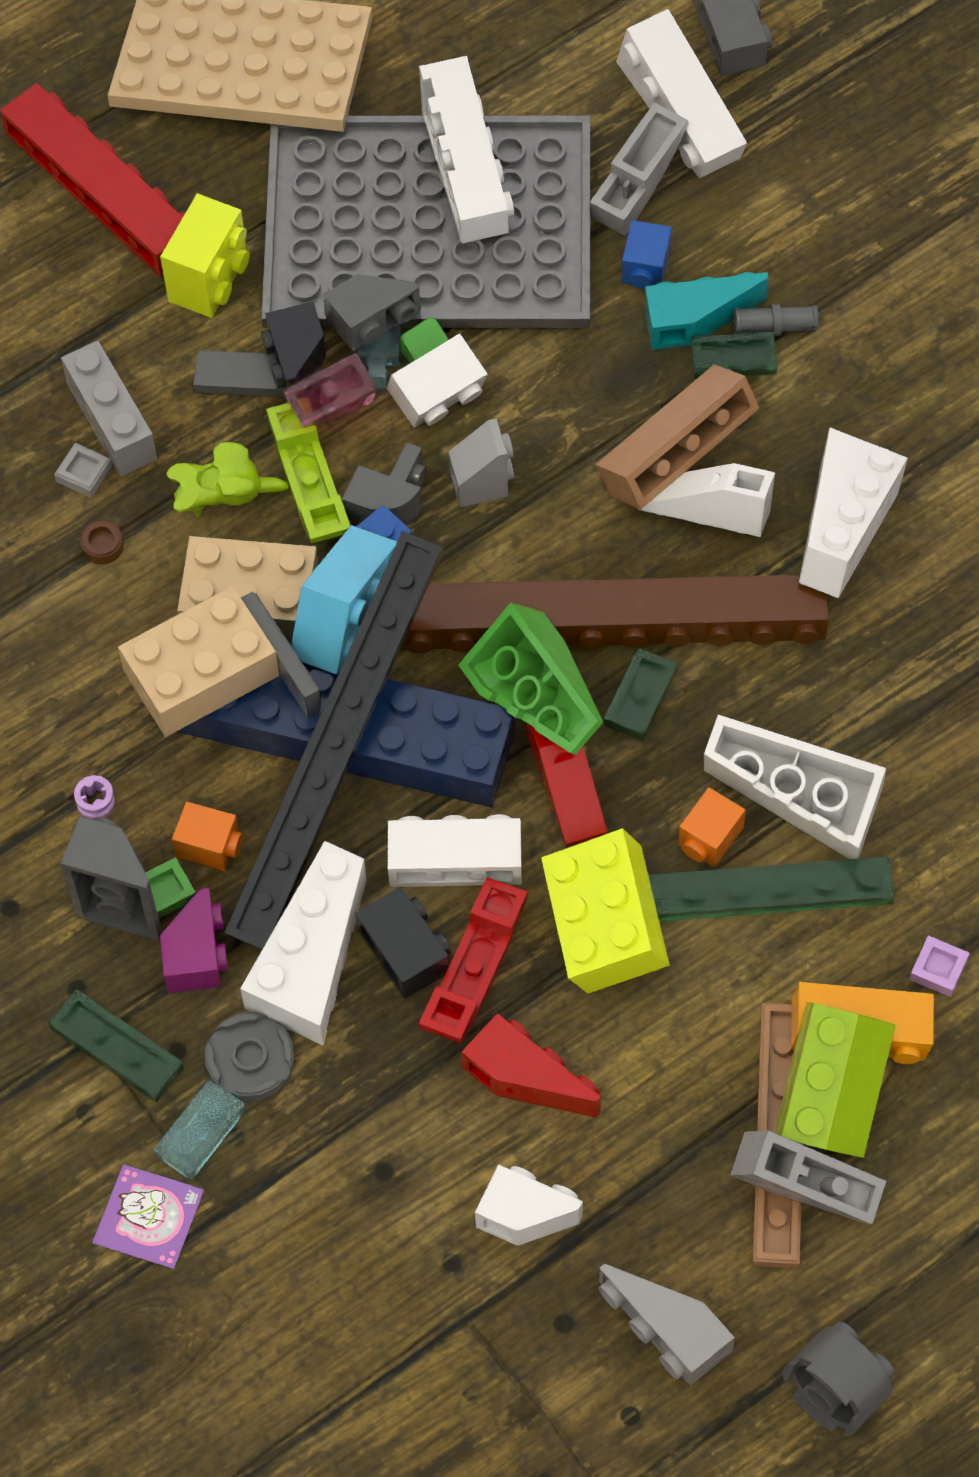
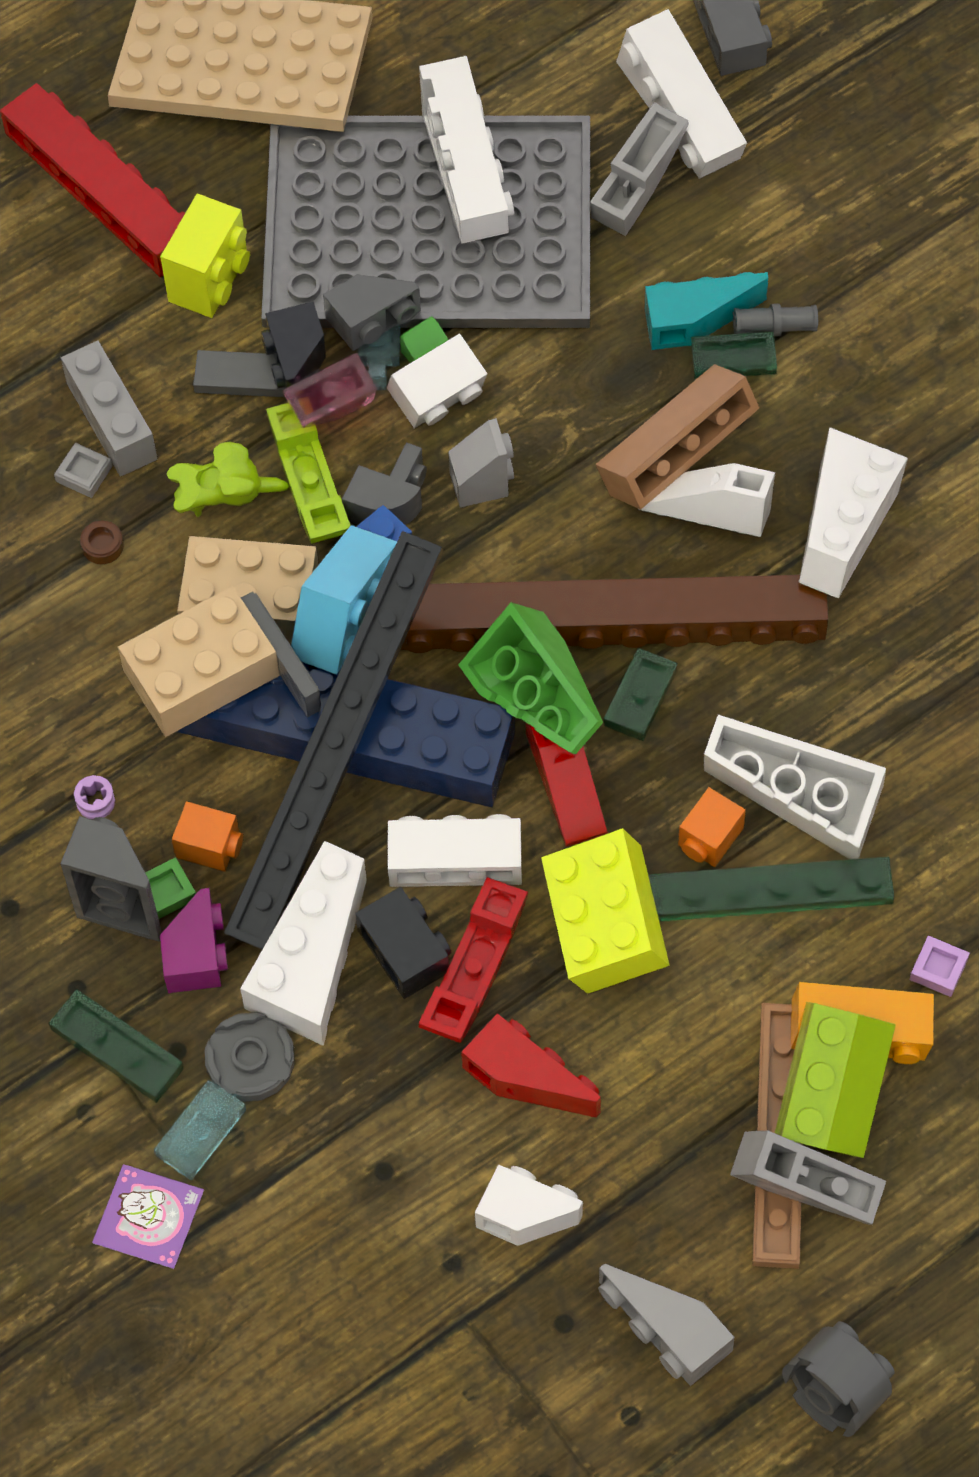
blue brick [622,220,672,289] -> none

